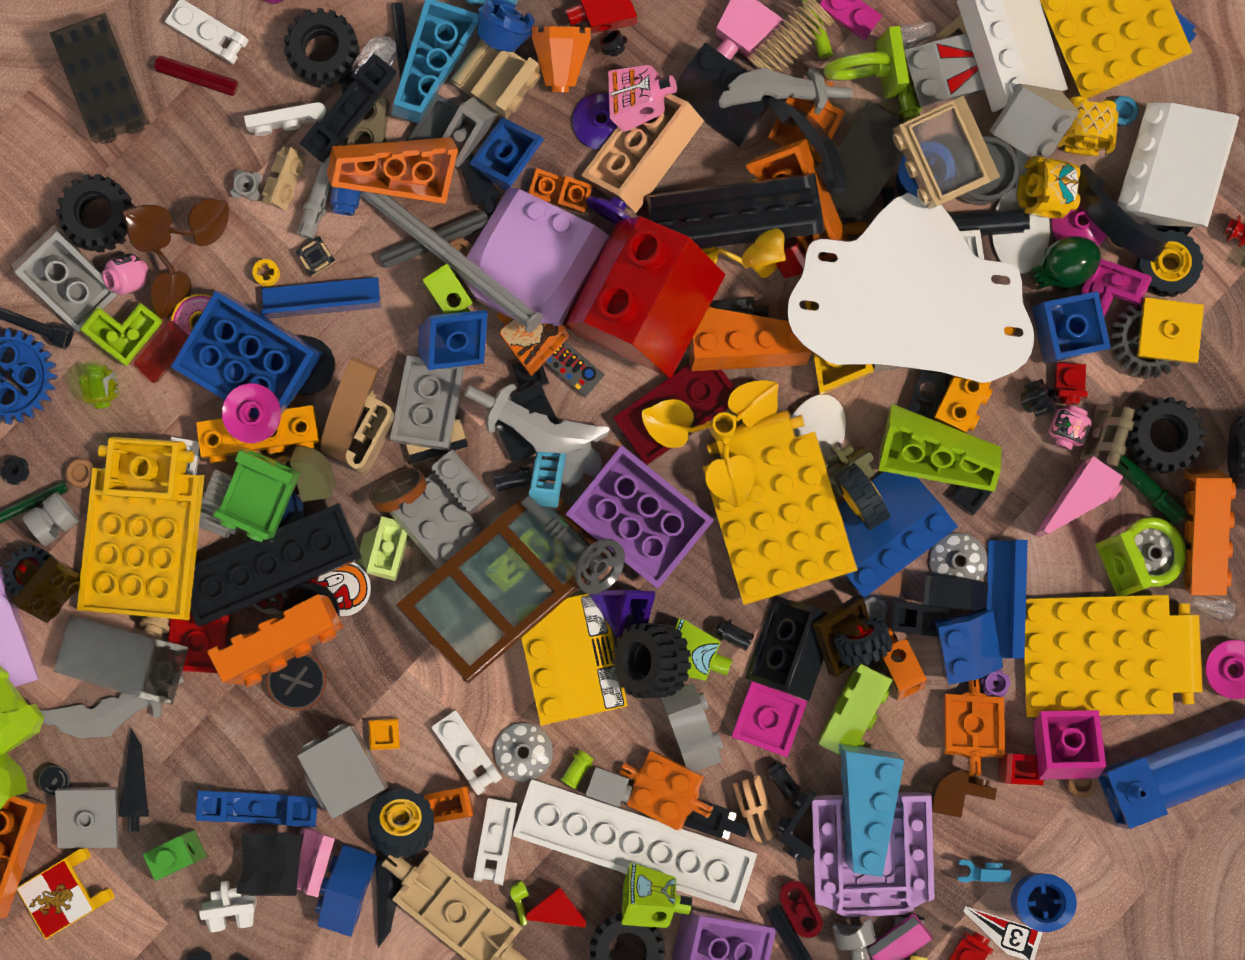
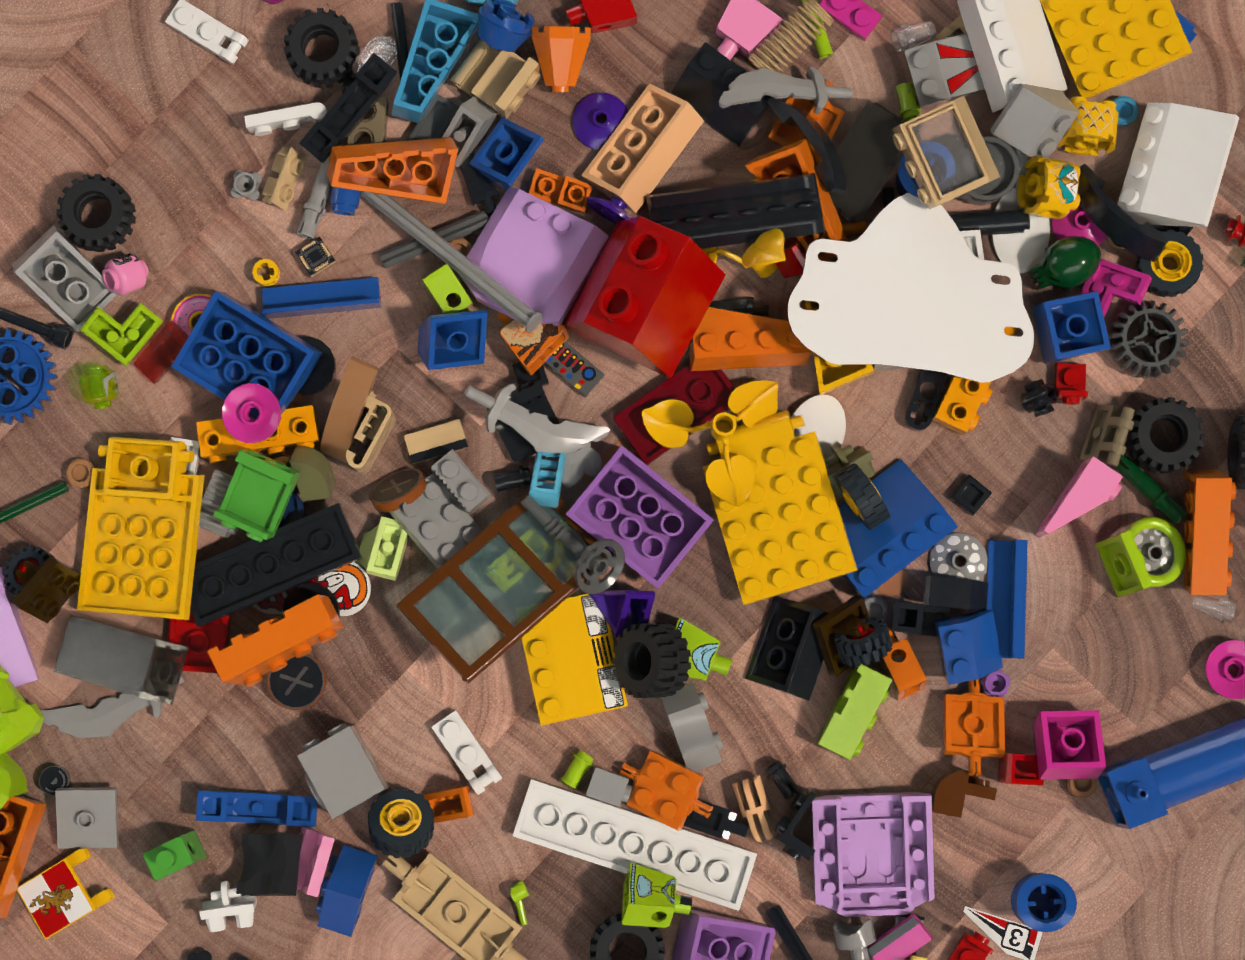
black plate [0,456,30,485] -> none
light grey wheel [23,492,80,547] -> none
clear smoke slope [50,13,151,144] -> none
black bar [118,729,149,832] -> none
reddish brown plant [123,198,229,319] -> none
tan plate [140,616,170,637] -> none
dark red axle [154,55,238,96] -> none
light orange tile [368,719,400,750] -> none
black bar [375,855,406,948] -> none
light grey plate [390,355,465,451] -> none
white plate [473,798,517,886] -> none
light grey dish [494,723,553,782] -> none
red slope [526,886,586,928] -> none
black plate [600,30,627,57] -> none
bright pink torso [608,65,677,132] -> none
black pin [715,619,754,651] -> none
dark pink plate [731,681,807,757] -> none
dark red plate [779,880,823,938] -> none
lime tile [823,26,909,99] -> none
dark azure wedge [839,744,904,877] -> none
lime wedge [878,403,1002,492] -> none
dark azure plate [957,859,1011,883] -> none
yellow plate [1024,595,1203,717] -> none
bright pink head [1049,405,1091,450] -> none
yellow plate [1137,298,1204,364] -> none

